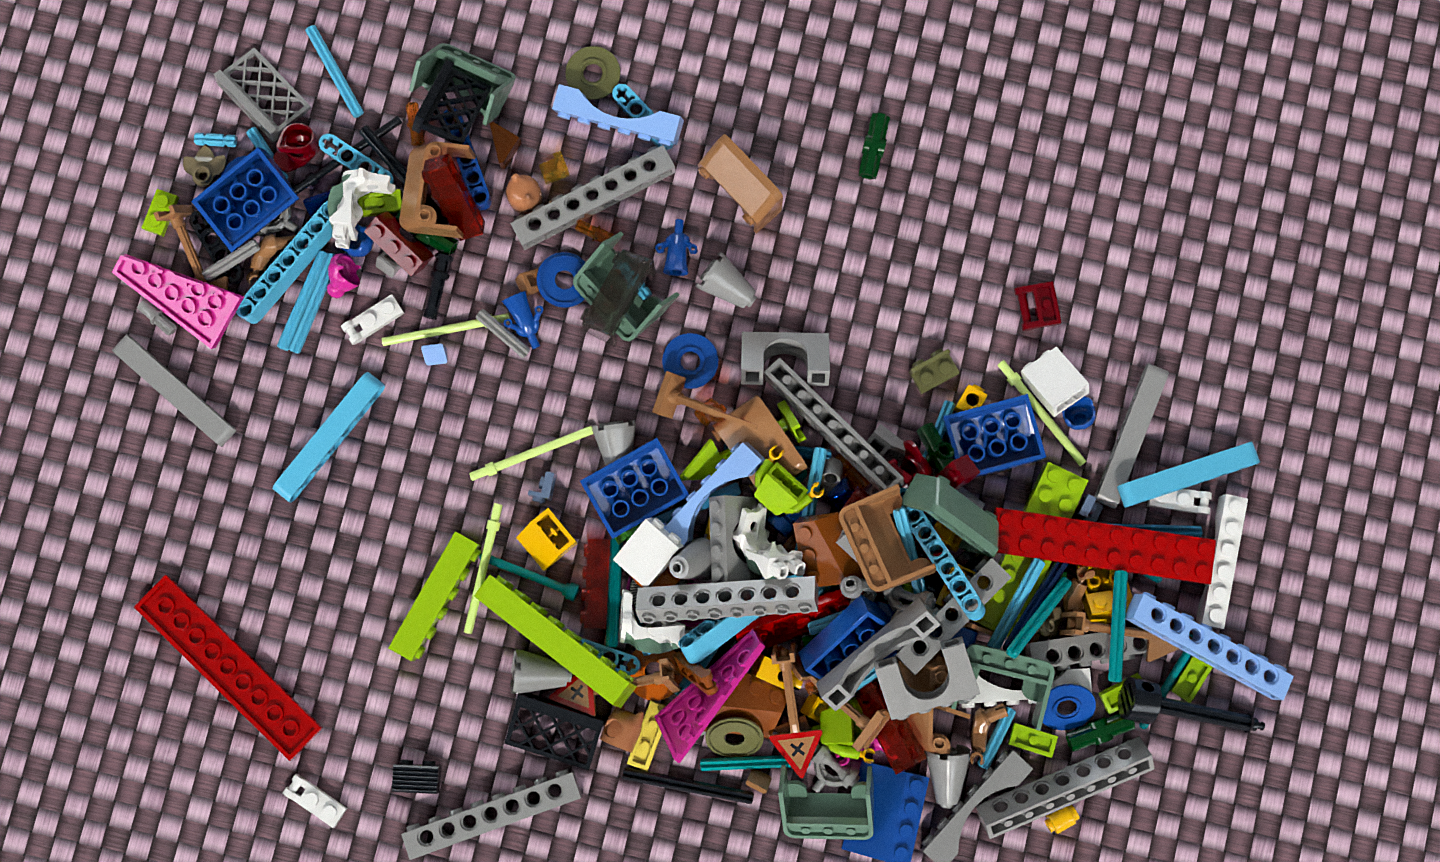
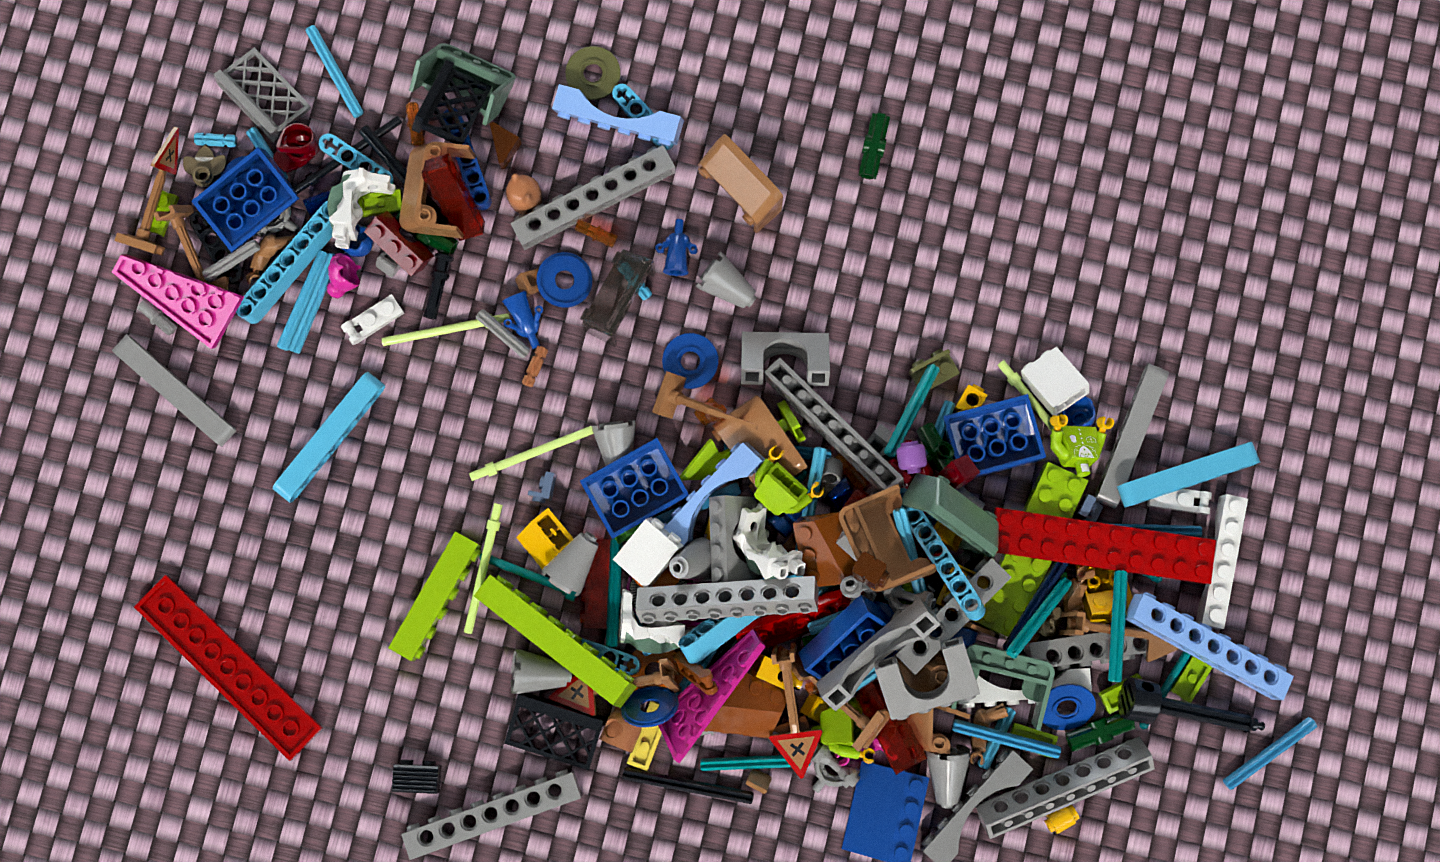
white plate [282,774,348,828] -> none
light blue slope [421,343,448,366] -> none
clear yellow panel [539,151,570,185] -> none
sand green windscreen [573,232,680,341] -> none
olive piece [705,717,764,758] -> none
sand green windscreen [778,765,874,840] -> none
medium azure axle [986,558,1045,649] -> none
dark red plate [1014,281,1062,331] -> none
none -> medium nougat piece [114,126,179,256]
none -> nougat axle [522,346,548,387]
none -> light grey cone [542,532,599,596]
none -> blue piece [621,686,679,727]
none -> reddish brown brick [853,552,890,590]
none -> teal axle [884,364,940,458]
none -> medium lavender head [896,441,927,474]
none -> dark azure axle [952,719,1061,758]
none -> lime torso [1049,414,1114,477]
none -> dark azure axle [1223,717,1317,790]

